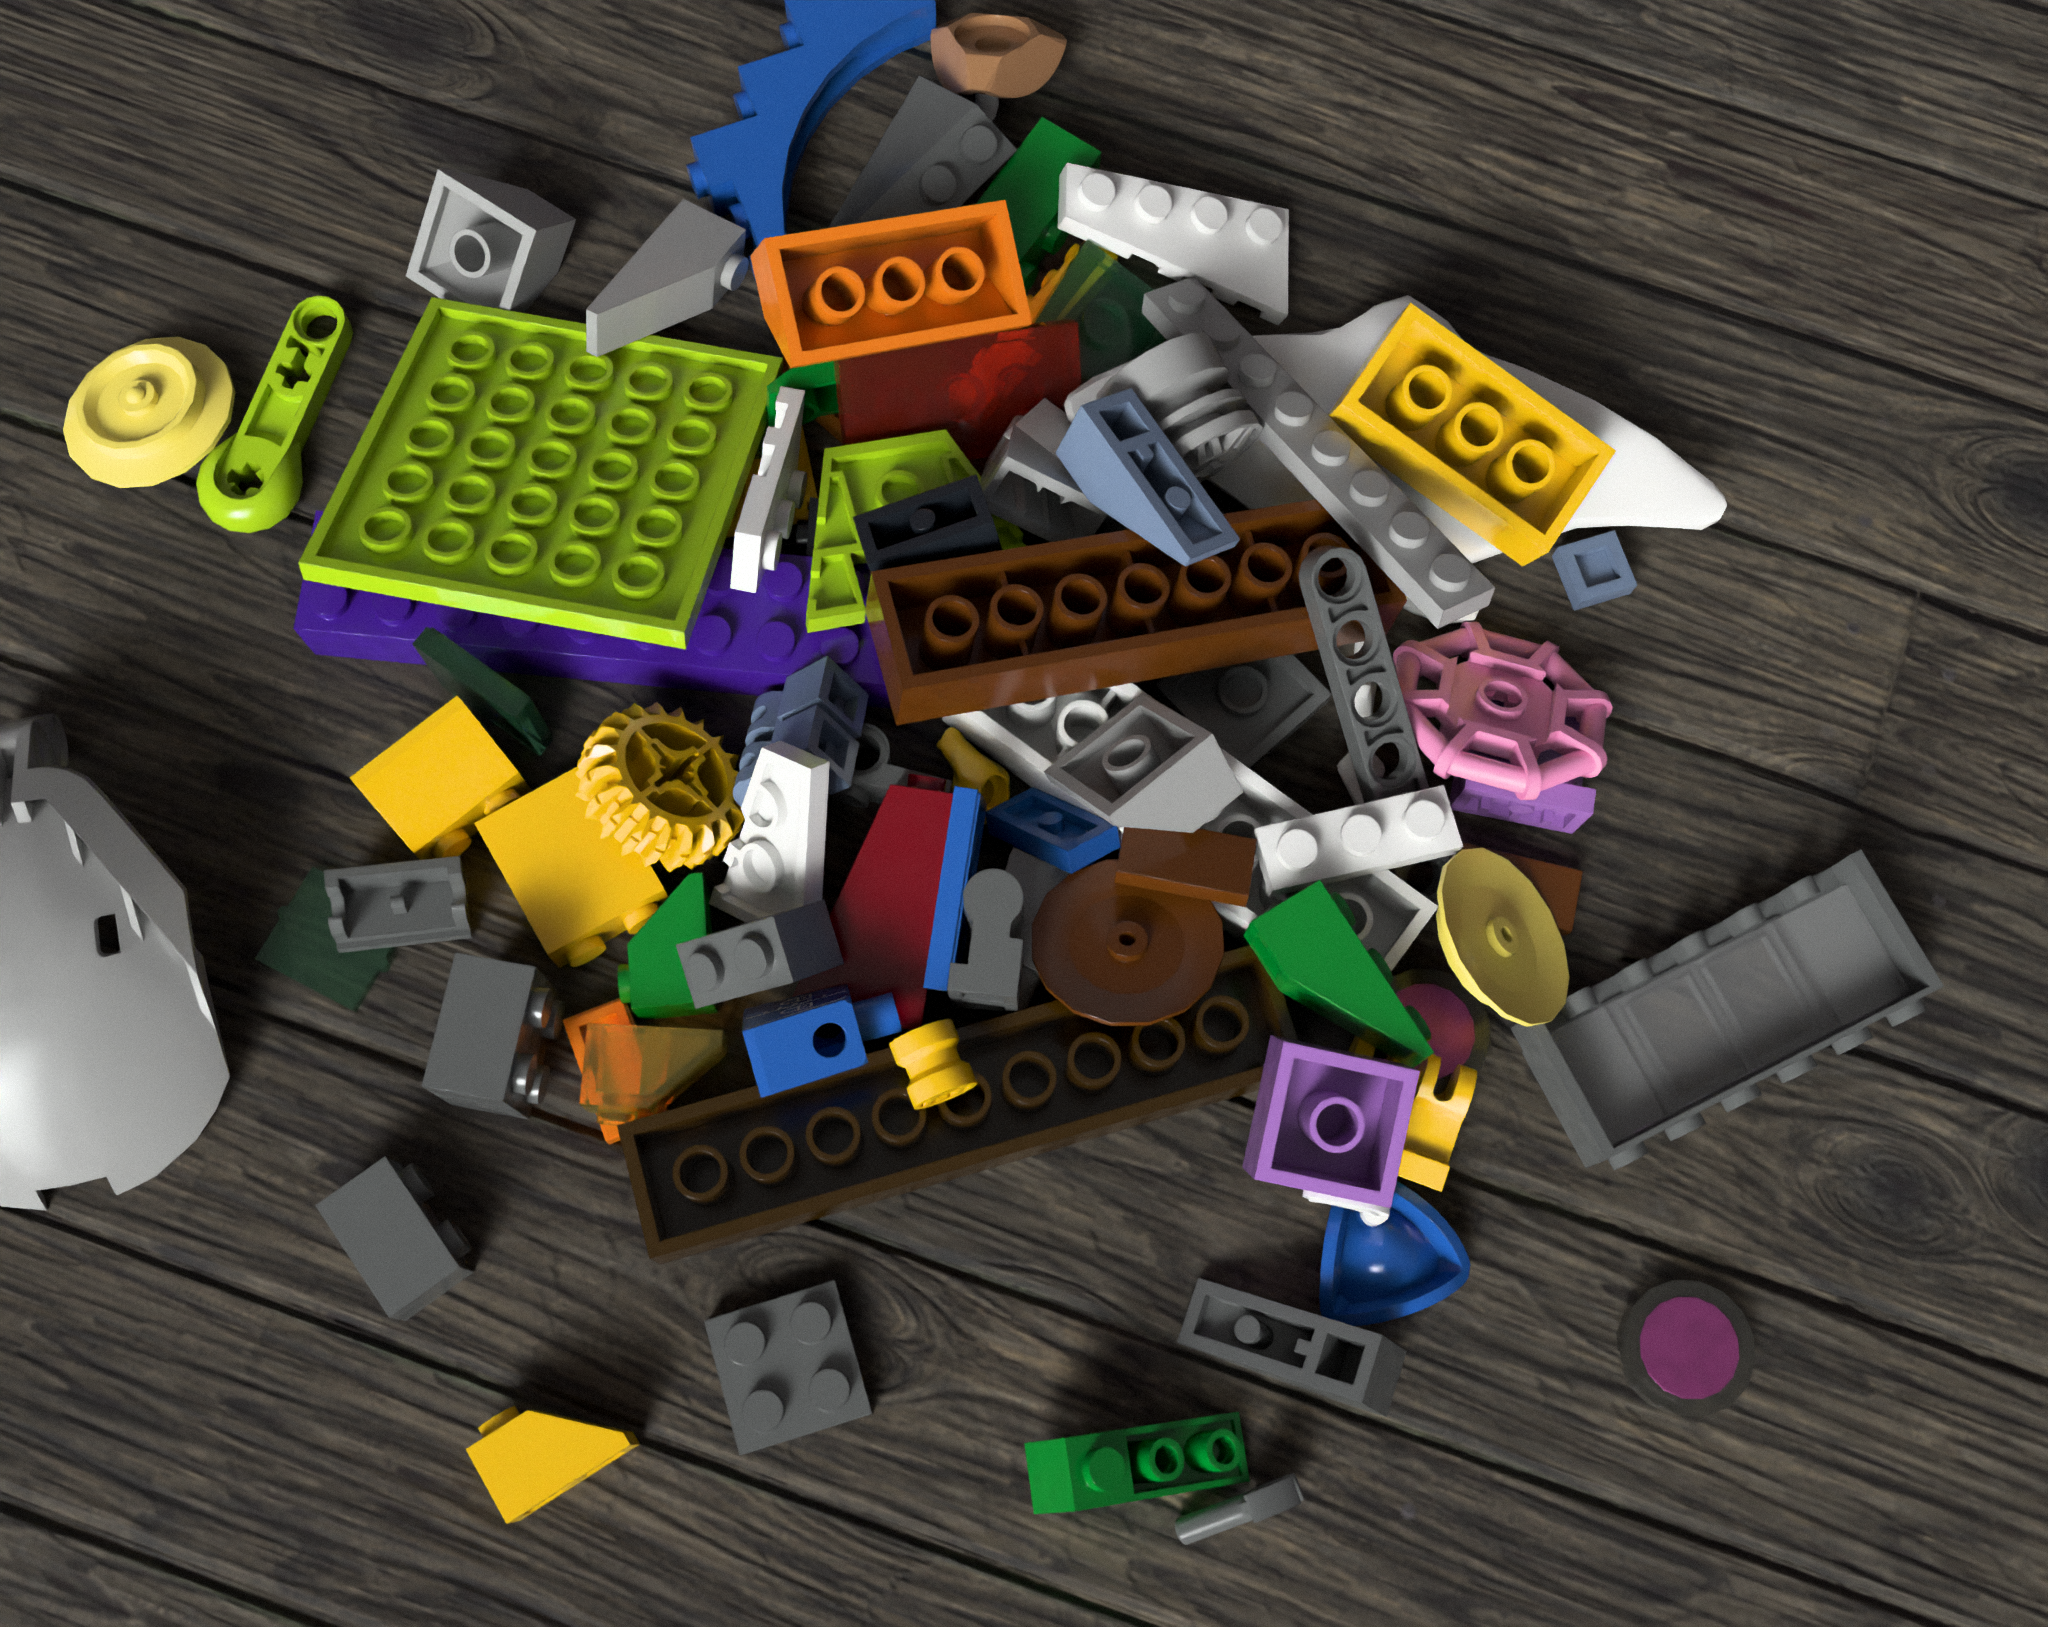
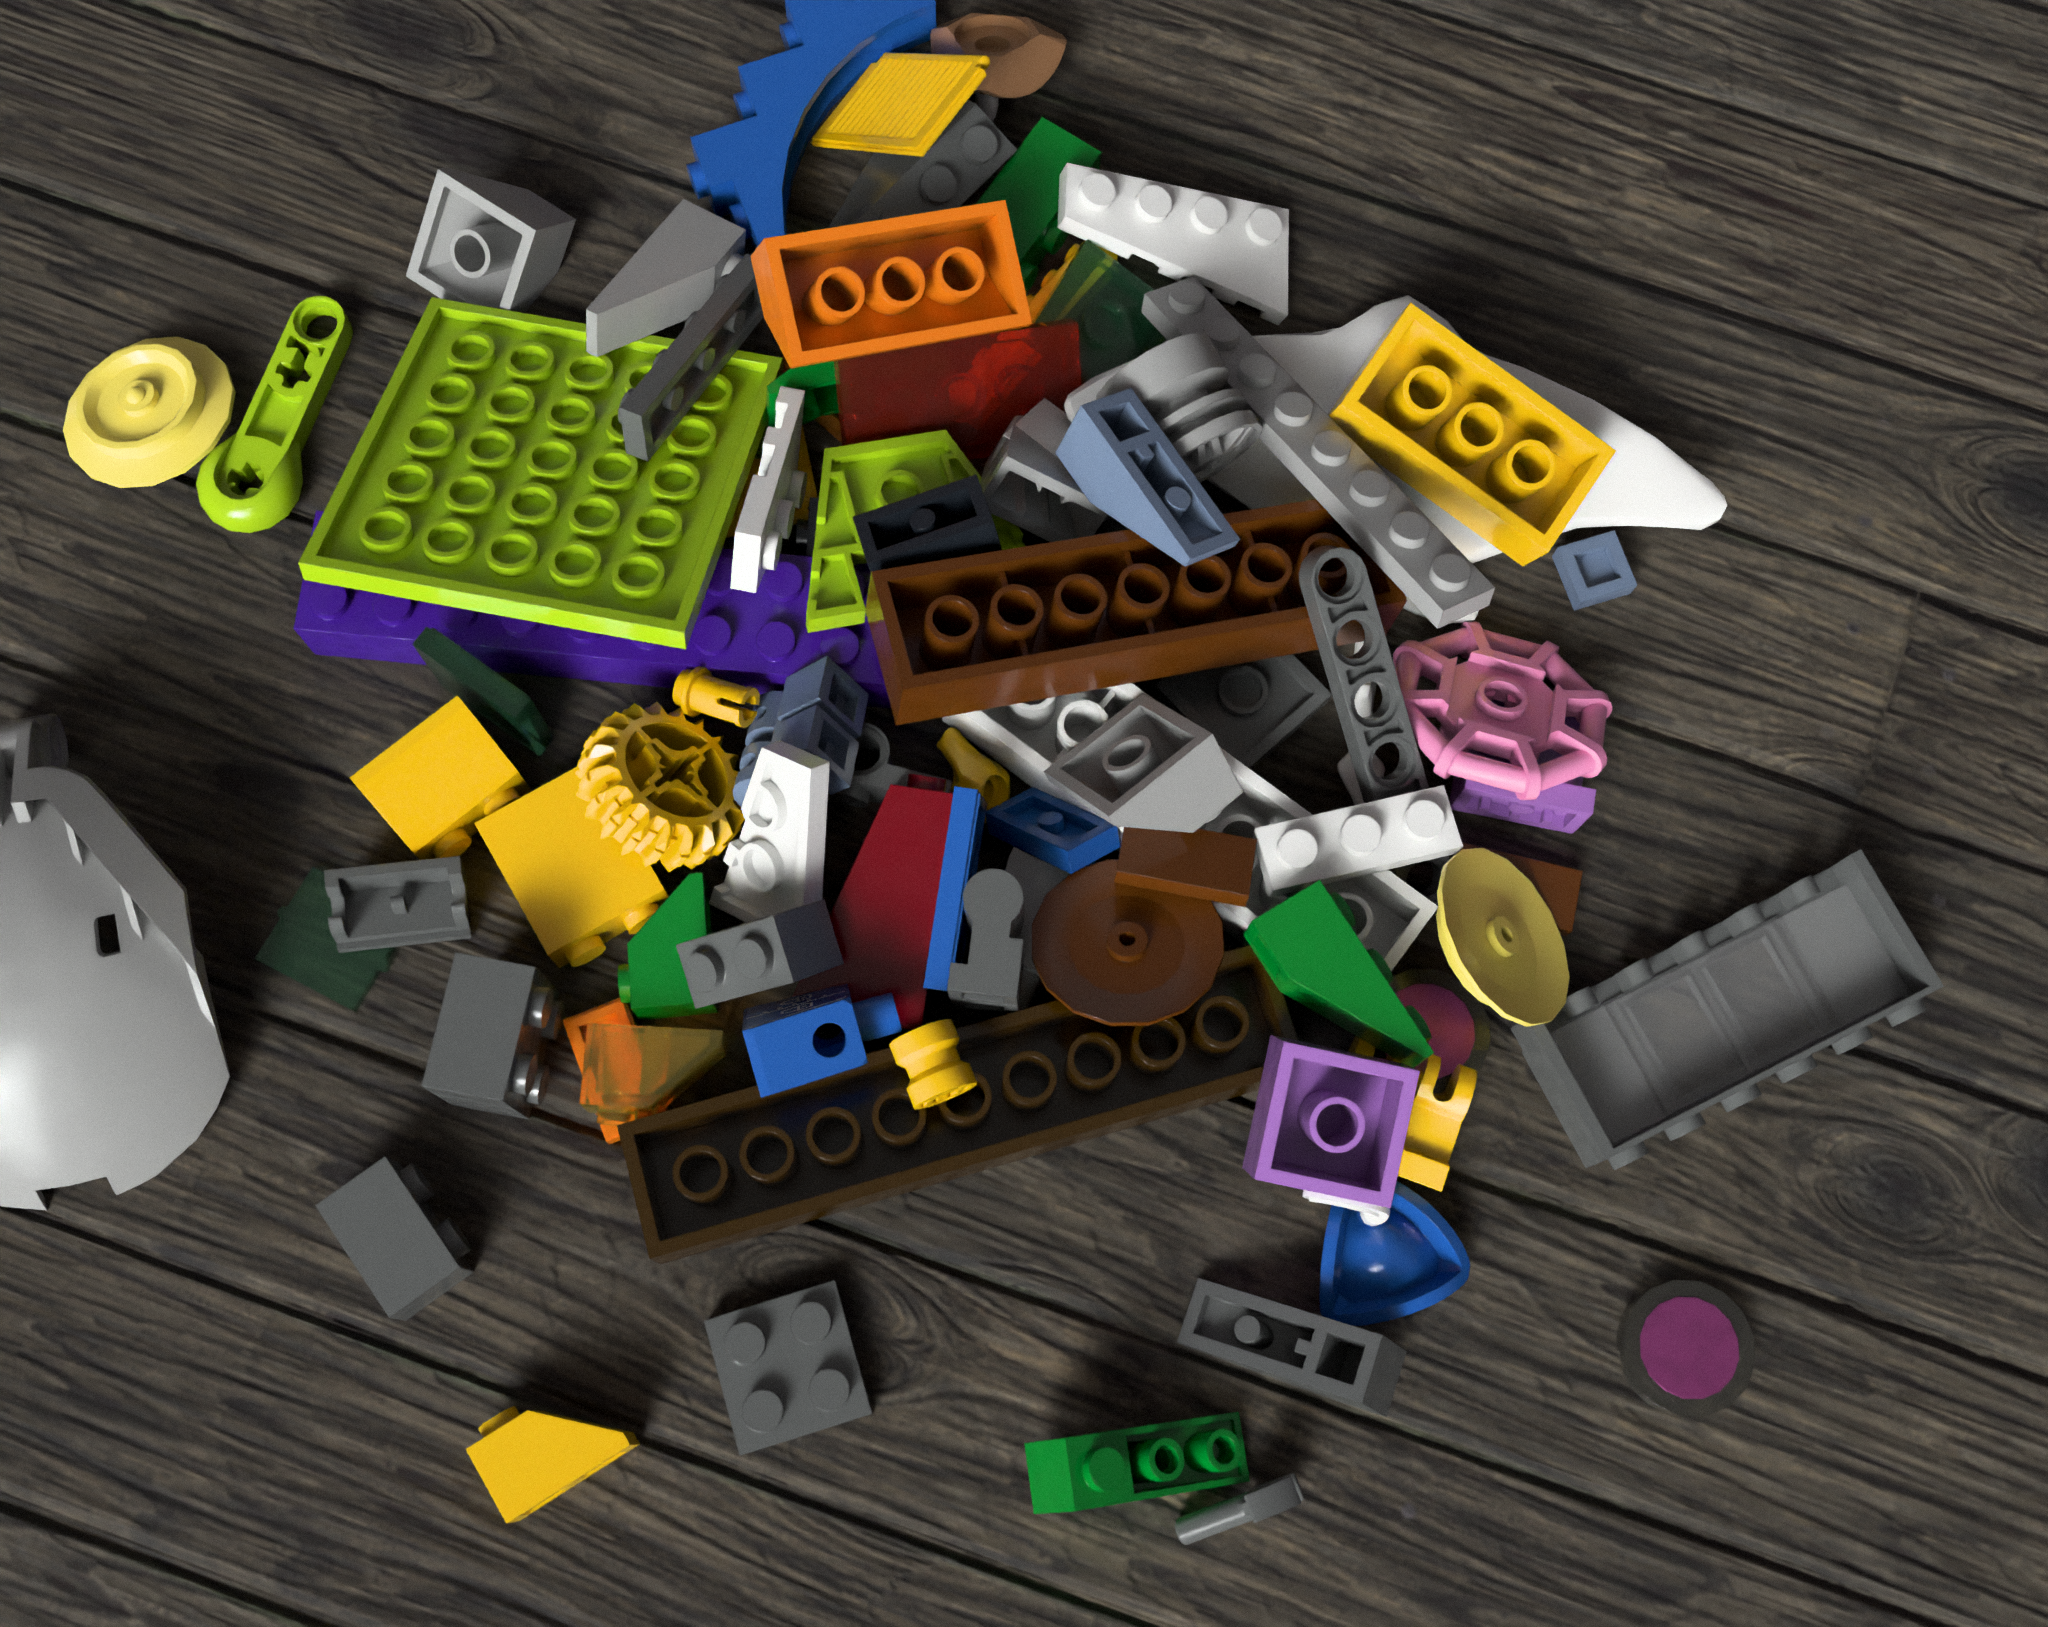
none -> dark grey plate [618,254,764,461]
none -> yellow pin [672,666,760,728]
none -> yellow window [810,52,990,157]

